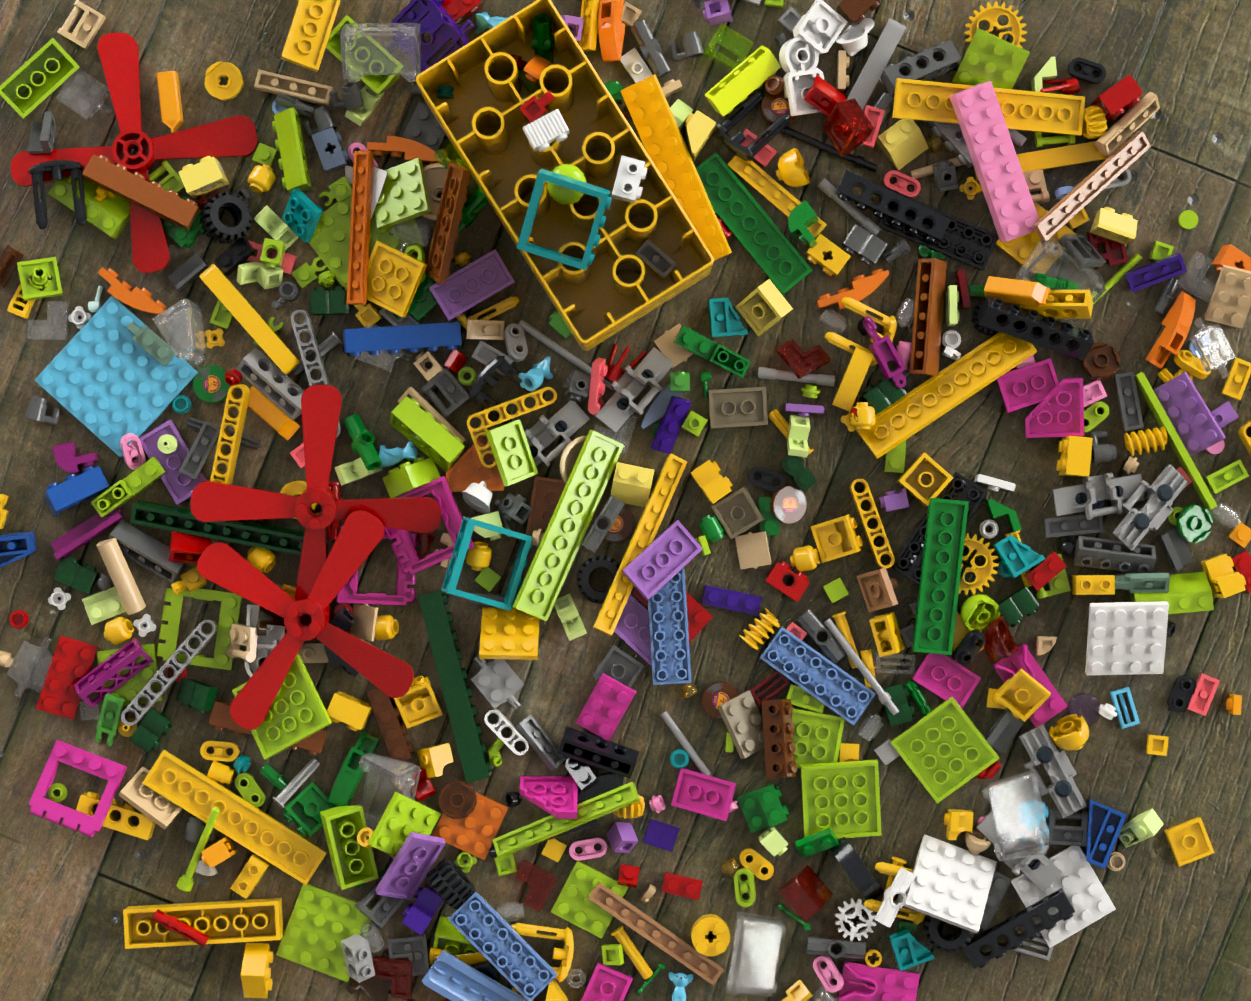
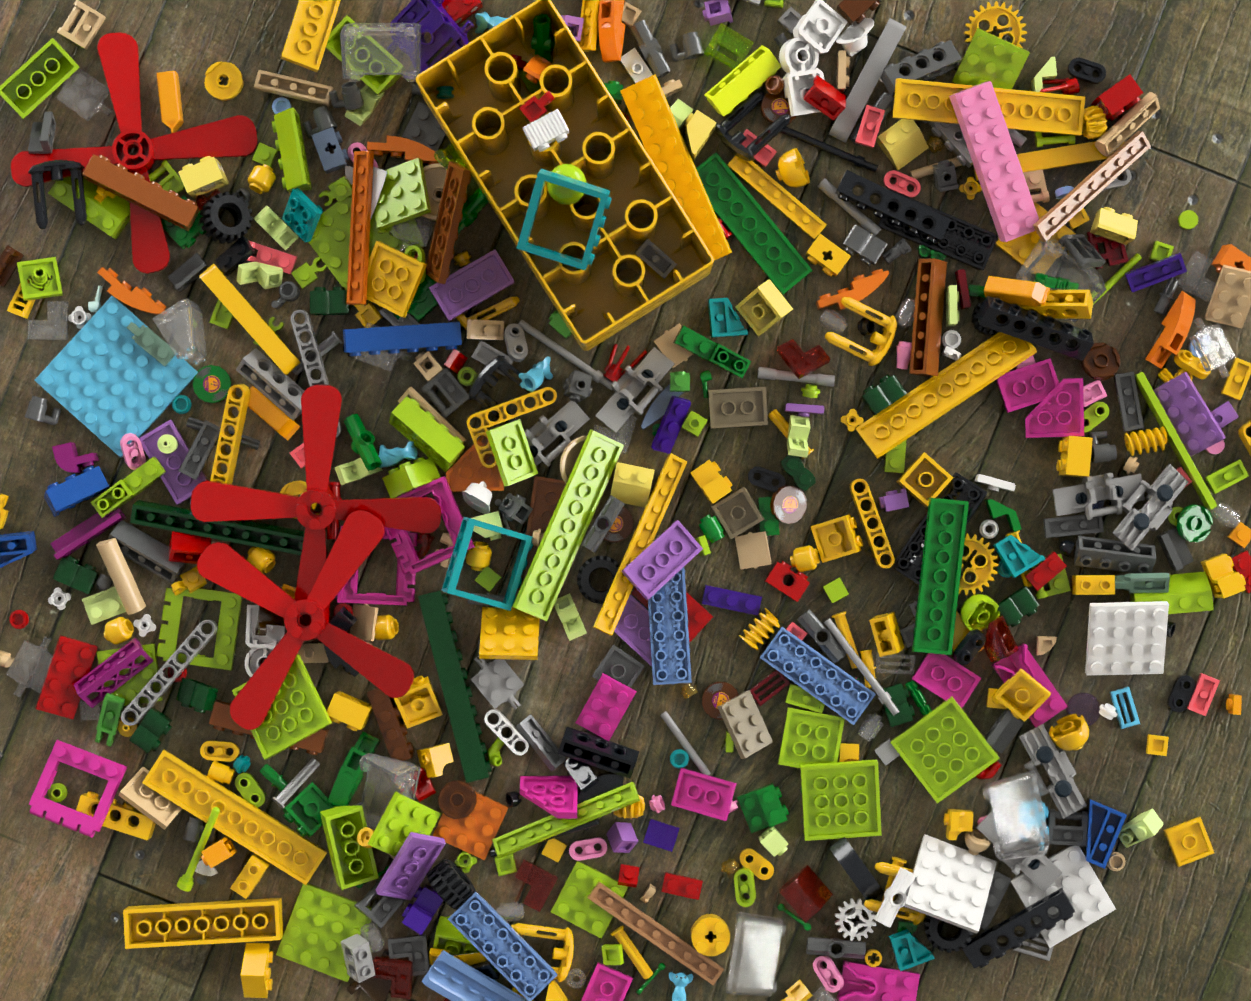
red pin [152,909,210,947] -> none
yellow plate [205,328,225,349] -> none
red plate [224,369,243,386] -> none
tan plate [227,623,258,663] -> none
lime brick [260,238,286,269] -> none
dark grey axle [275,93,314,118] -> none
lime plate [318,271,336,288] -> none
coral plate [588,358,607,415] -> none
white brick [612,156,648,204] -> none
reddish brown brick [761,699,797,778] -> none
green brick [788,200,819,248] -> none
green plate [795,828,839,858] -> none
clear red slope [822,98,874,157] -> none
yellow slope [832,347,874,412] -> none
yellow head [850,402,875,430] -> none
medium nougat tile [856,567,898,612] -> none
magenta piece [863,316,907,388] -> none

